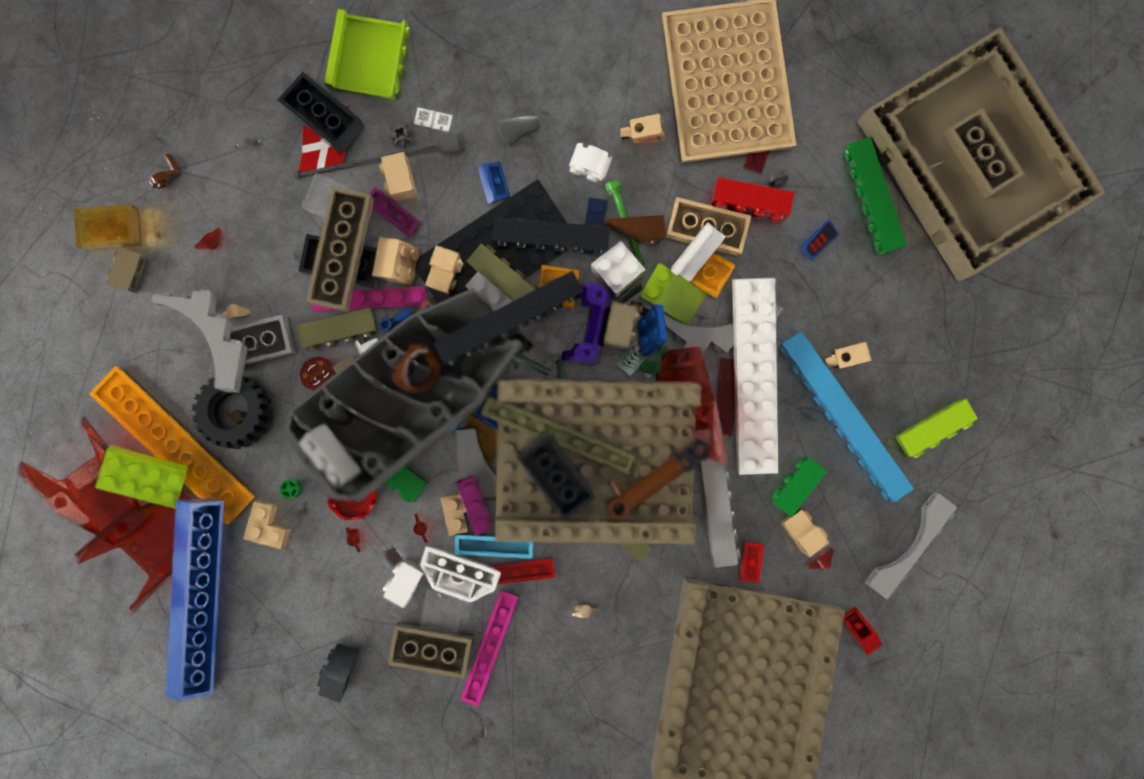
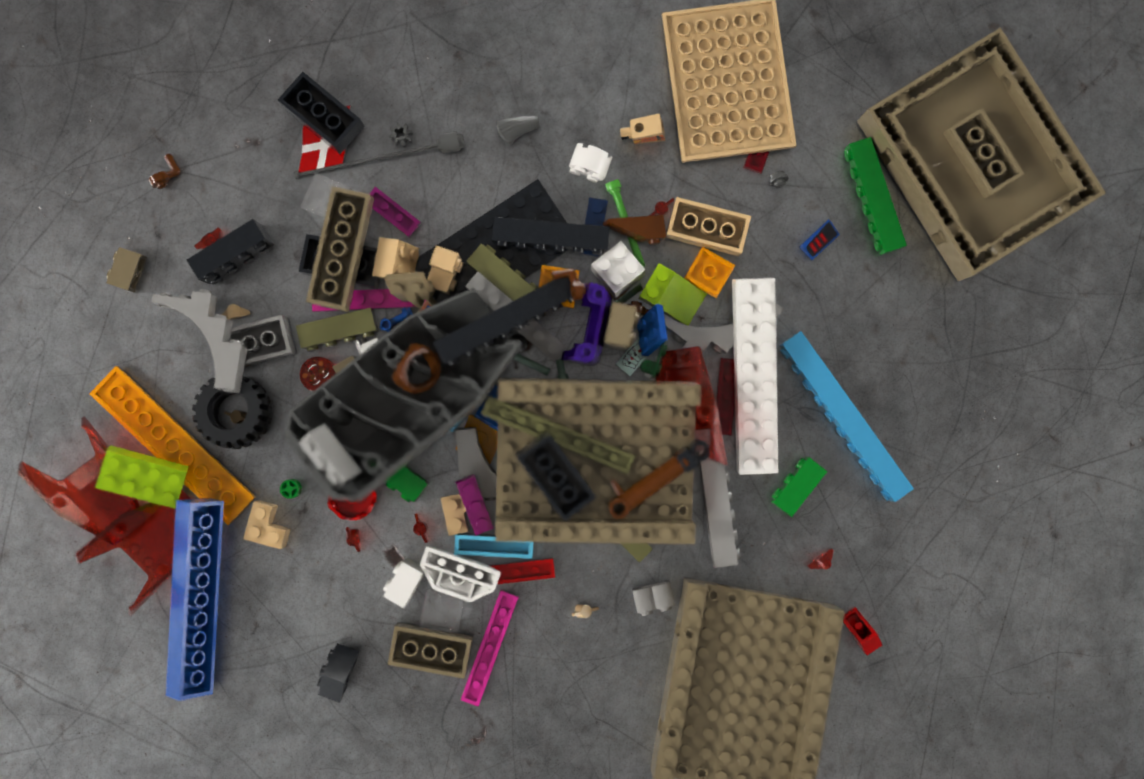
clear yellow brick [73,204,142,251] -> none
lime panel [324,9,410,100] -> none
tan brick [379,152,418,202] -> none
white sticker [414,108,453,132] -> none
blue slope [478,162,510,204] -> none
white panel [671,222,725,282] -> none
red brick [710,177,795,223] -> none
red plate [739,541,764,583] -> none
tan brick [781,509,829,557] -> none
tan torso [824,342,871,369] -> none
light grey arch [864,492,957,600] -> none
lime brick [895,399,978,458] -> none
none -> black brick [186,219,275,285]
none -> dark tan plate [385,272,435,308]
none -> reddish brown plate [552,268,586,301]
none -> light grey brick [632,581,675,616]
none -> clear red piece [649,198,675,216]

